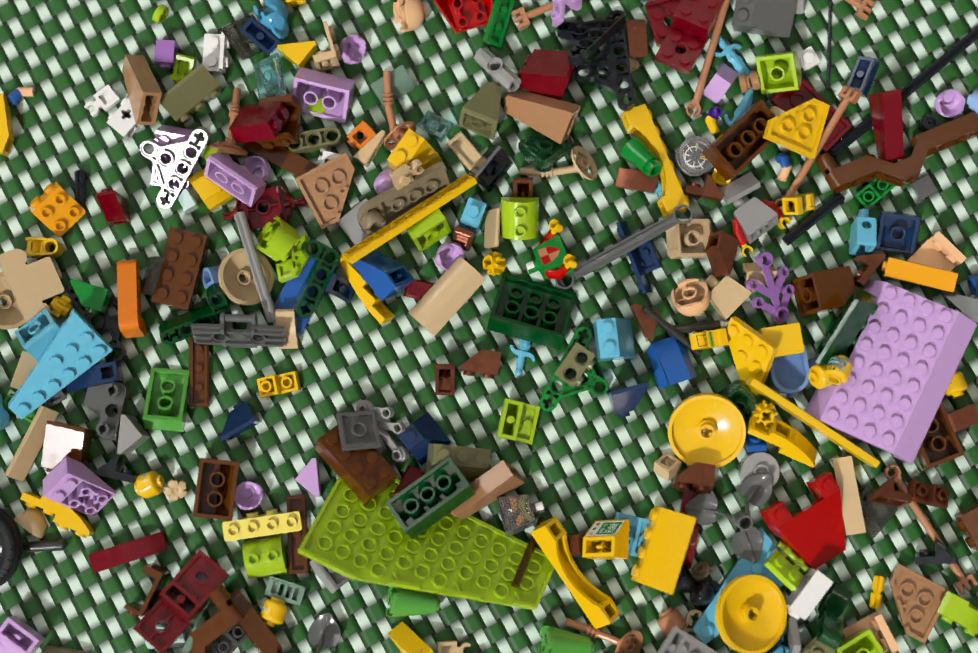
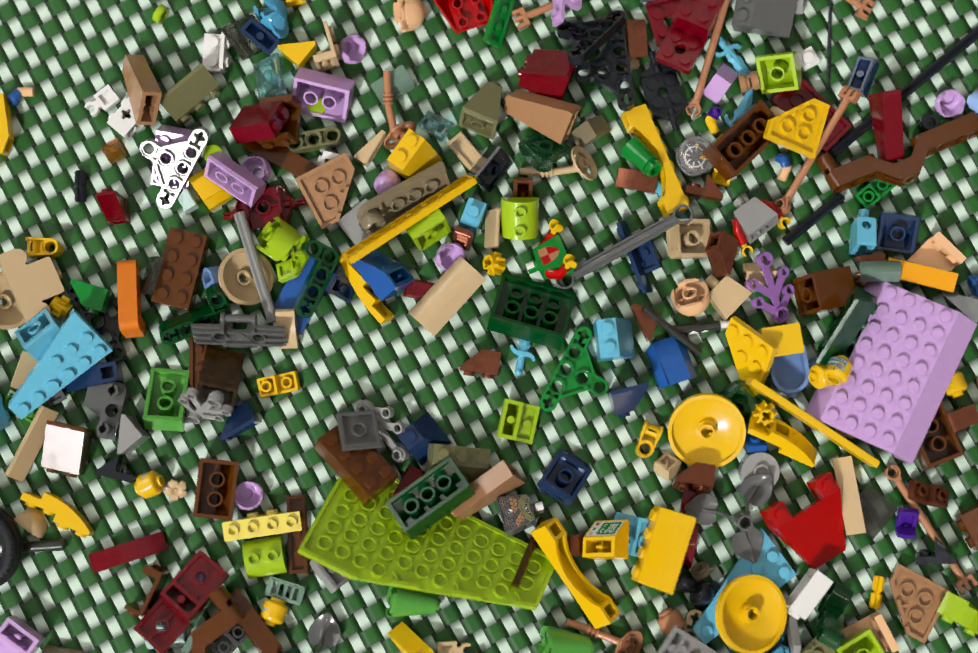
light orange bracket [29,181,85,237] -> none
lavender slope [43,456,116,517] -> none
medium lavender brick [154,39,179,70] -> none
lime bracket [170,53,196,83] -> none
nougat dish [210,88,248,155] -> none
lavender slope [295,458,322,497] -> none
orange brick [347,119,376,149] -> none
tan plate [390,158,424,190] -> none
copper slope [435,364,455,395] -> none
light grey piece [474,47,521,93] -> none
olive brick [554,342,596,388] -> none
yellow leg [689,328,729,350] -> none
light grey tile [719,172,761,204] -> none
lime plate [764,541,809,591] -> none
yellow leg [782,193,816,215] -> none
copper slope [867,477,912,508] -> none
dark grey tile [910,175,938,201] -> none
none -> clear orange slope [101,138,127,164]
none -> light grey plant [178,388,234,424]
none -> dark brown slope [197,345,245,409]
none -> dark blue slope [537,449,592,506]
none -> dark tan slope [570,115,612,148]
none -> yellow piece [635,420,664,458]
none -> black plate [639,51,689,132]
none -> sand green brick [859,261,902,282]
none -> dark purple bracket [894,507,919,539]

